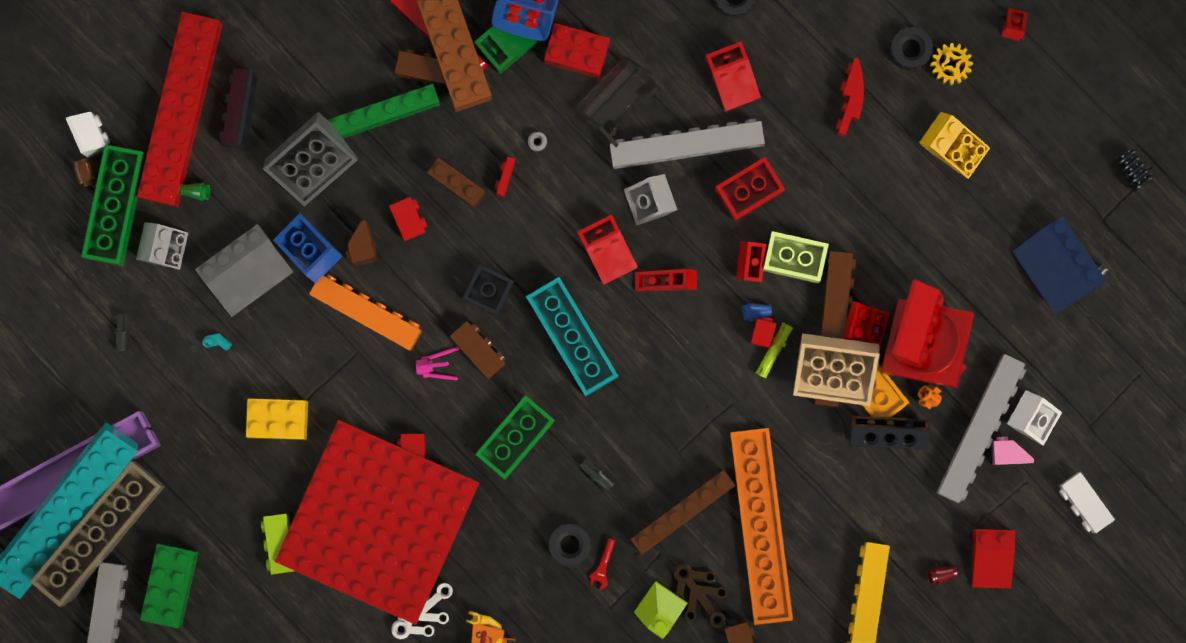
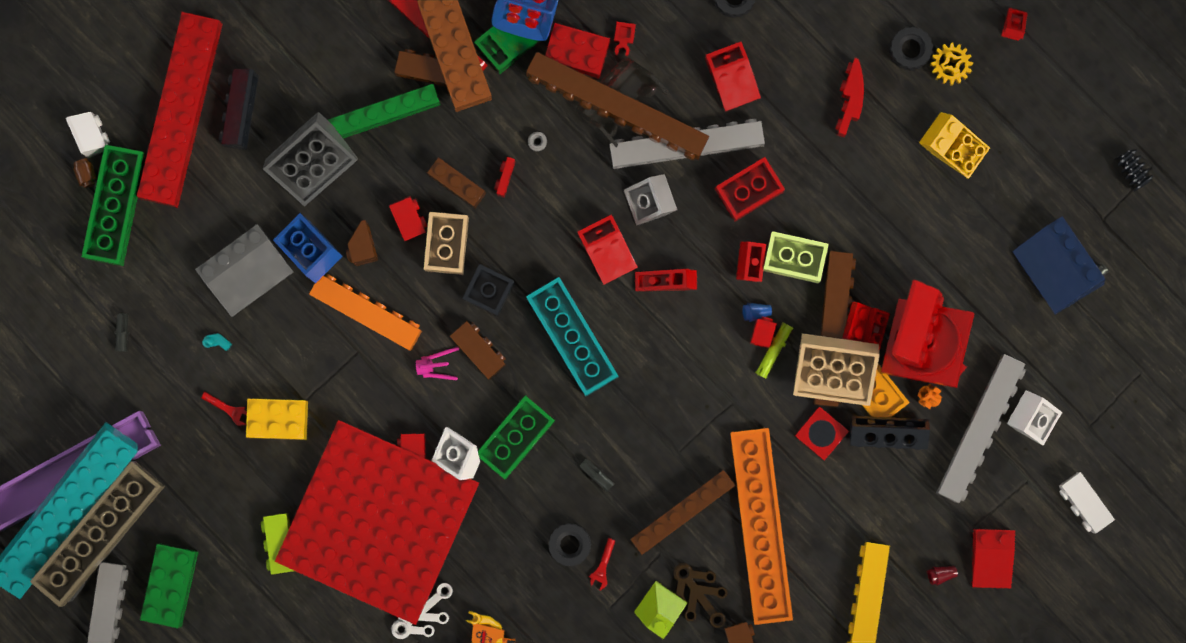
light grey slope [136,222,188,270] -> none
green cone [180,182,210,201] -> none
bright pink slope [991,437,1034,465] -> none
none -> red piece [201,392,247,426]
none -> tan brick [424,212,469,275]
none -> white slope [432,427,480,480]
none -> reddish brown brick [526,52,709,160]
none -> red plate [614,22,636,57]
none -> red tile [795,406,849,461]

